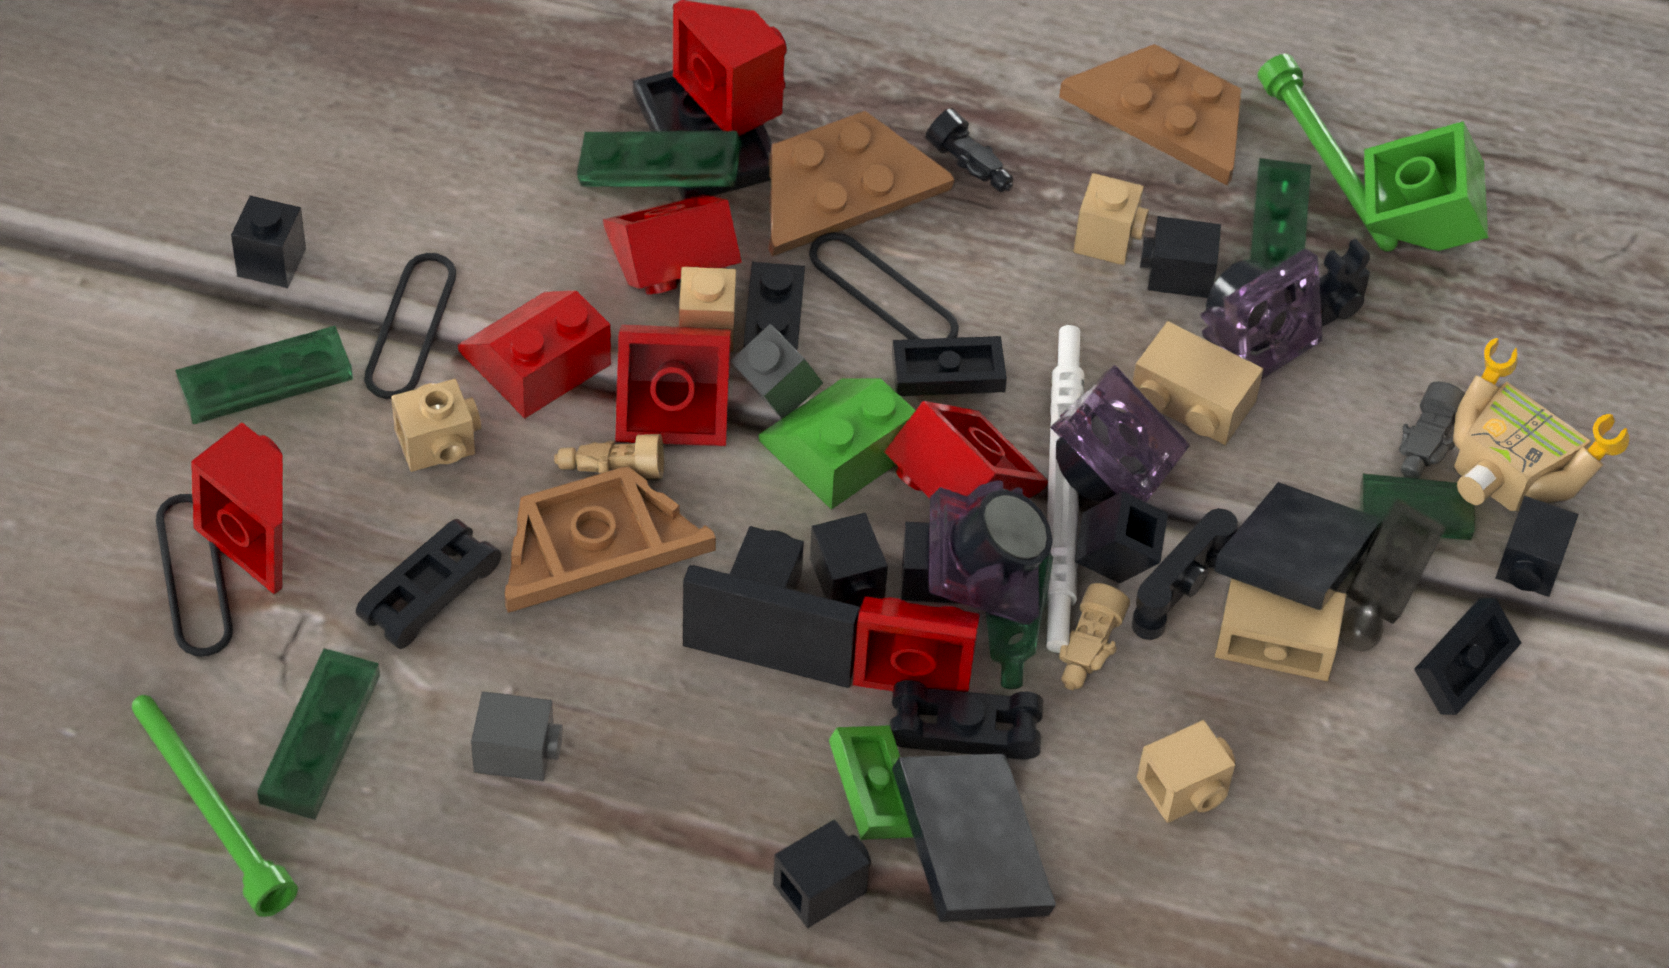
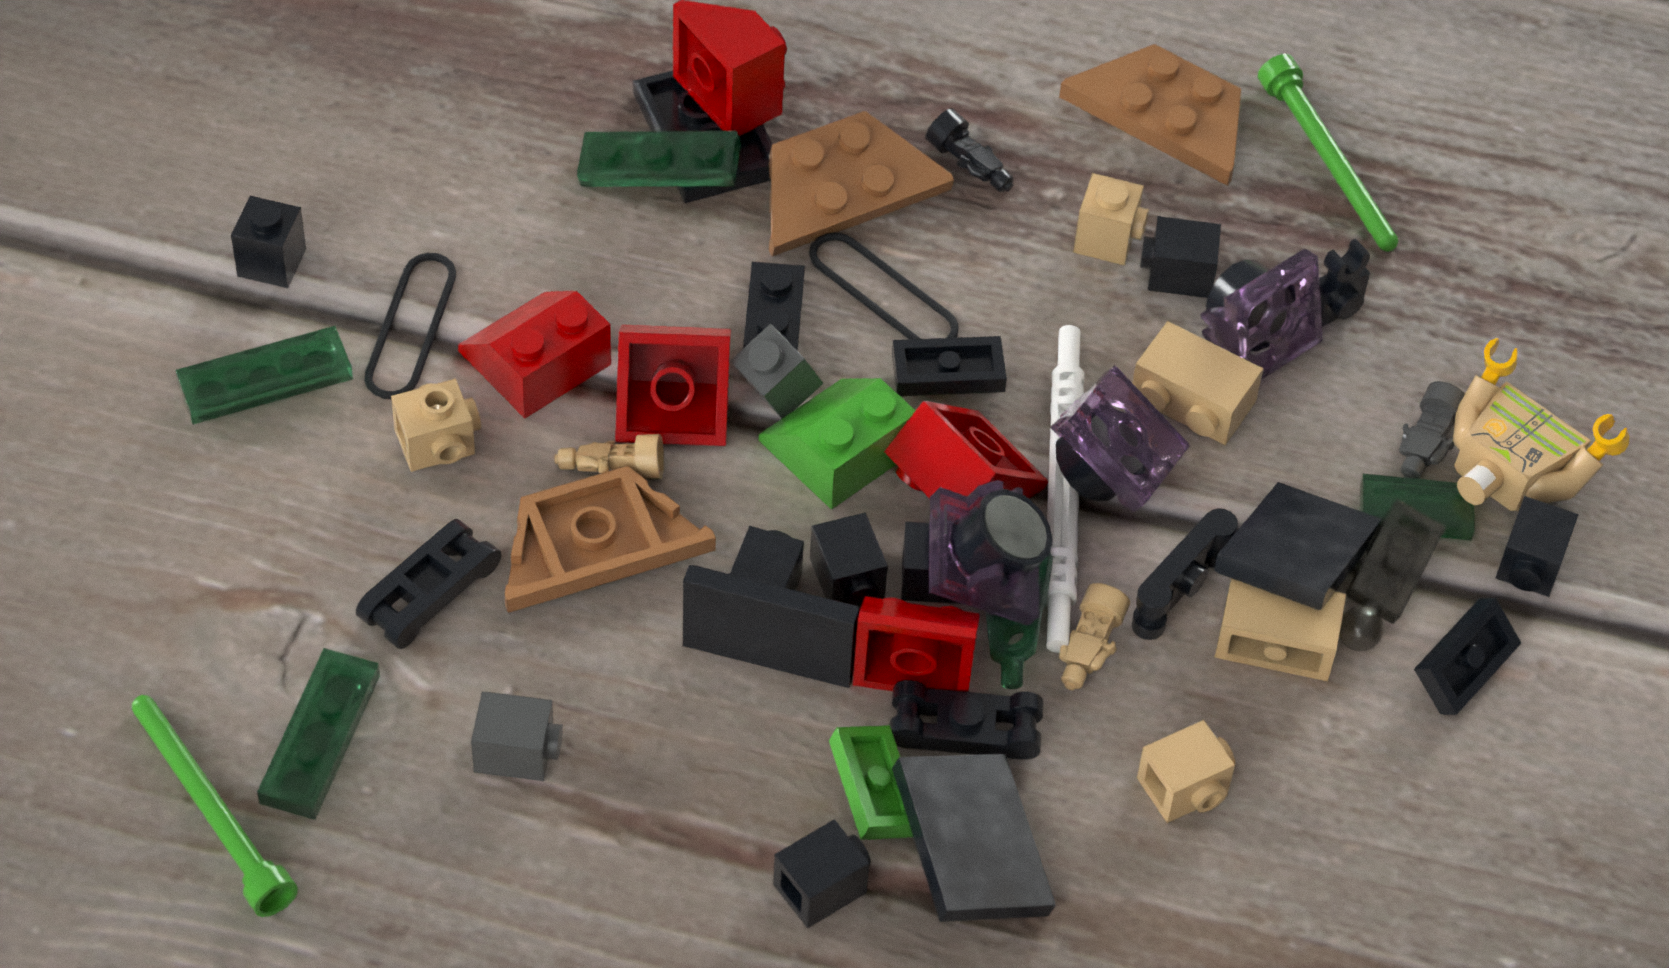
black piece [156,494,233,656] -> none
red slope [191,422,283,595] -> none
red slope [603,195,742,295] -> none
tan brick [679,267,736,352] -> none
black brick [1075,491,1168,584] -> none
clear green plate [1249,158,1311,298] -> none
bright green slope [1364,121,1488,251] -> none

